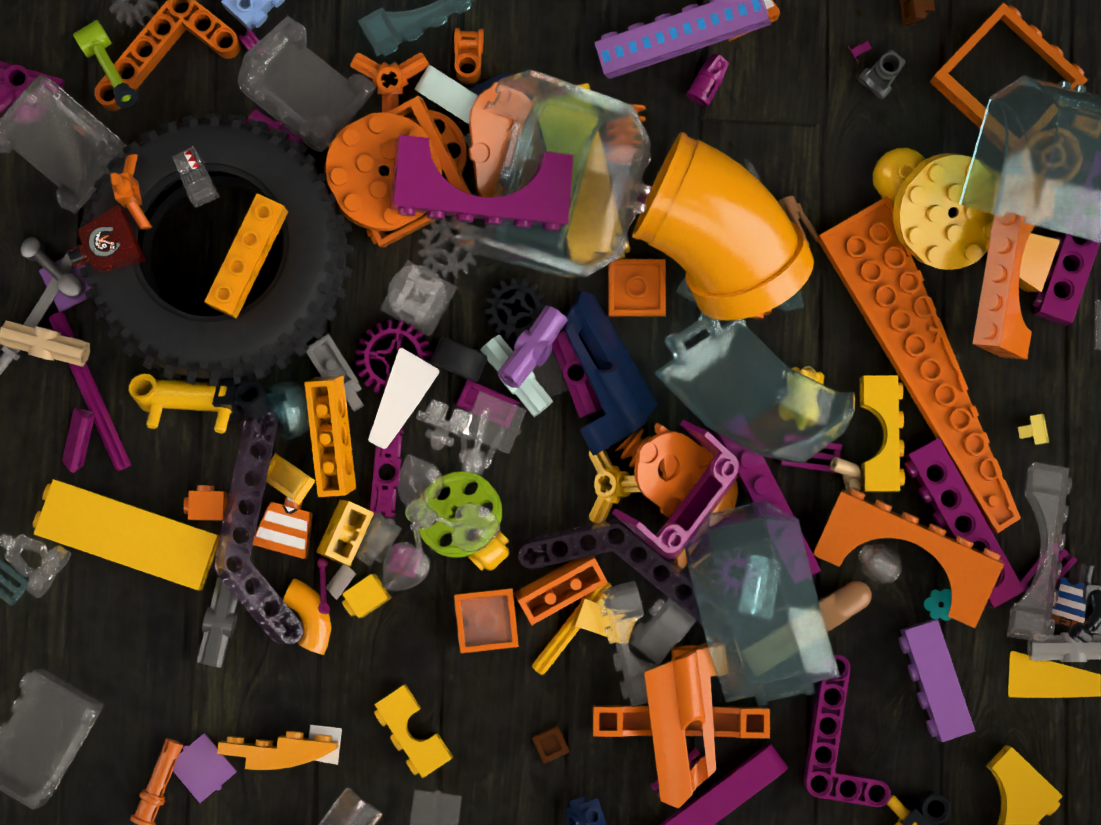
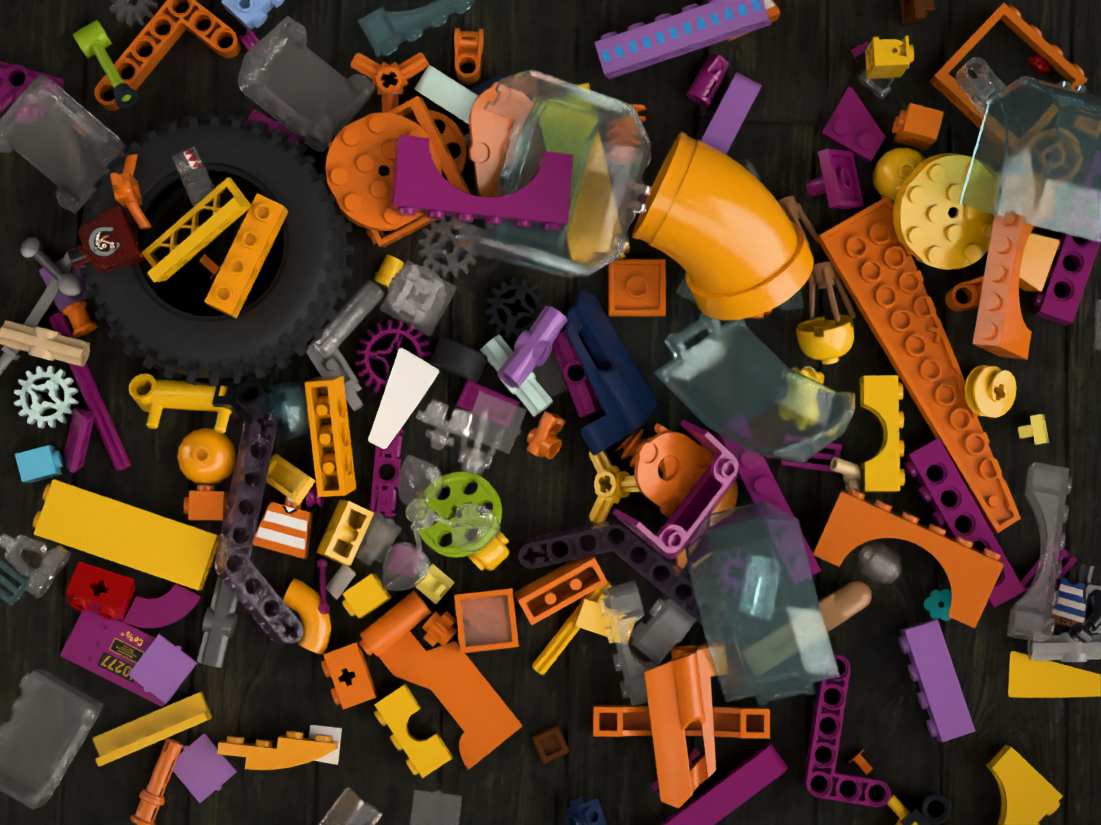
none -> light aqua gear [14,366,79,428]
none -> medium azure brick [15,445,64,483]
none -> magenta tile [60,609,191,707]
none -> orange bush [62,300,98,338]
none -> red brick [66,562,135,621]
none -> yellow fence [92,692,212,767]
none -> magenta tile [123,583,202,628]
none -> medium lavender piece [128,634,197,704]
none -> yellow fence [142,178,252,282]
none -> light orange cylinder [177,428,236,485]
none -> orange piece [199,254,221,279]
none -> magenta bush [306,484,325,507]
none -> clear piece [311,281,384,358]
none -> orange brick [321,642,378,710]
none -> orange door [359,590,523,770]
none -> yellow piece [374,254,404,289]
none -> light yellow tile [414,564,455,604]
none -> orange gear [422,611,458,647]
none -> orange plate [526,411,566,459]
none -> medium lavender beam [701,72,762,154]
none -> yellow cylinder [796,315,854,364]
none -> magenta tile [807,149,865,210]
none -> medium nougat plant [808,261,856,322]
none -> magenta wing [821,86,885,163]
none -> orange piece [849,750,873,775]
none -> yellow hinge [865,36,914,79]
none -> orange brick [892,103,944,151]
none -> orange piece [945,276,984,312]
none -> clear piece [956,57,1010,116]
none -> yellow piece [964,365,1017,418]
none -> red piece [1028,55,1050,75]

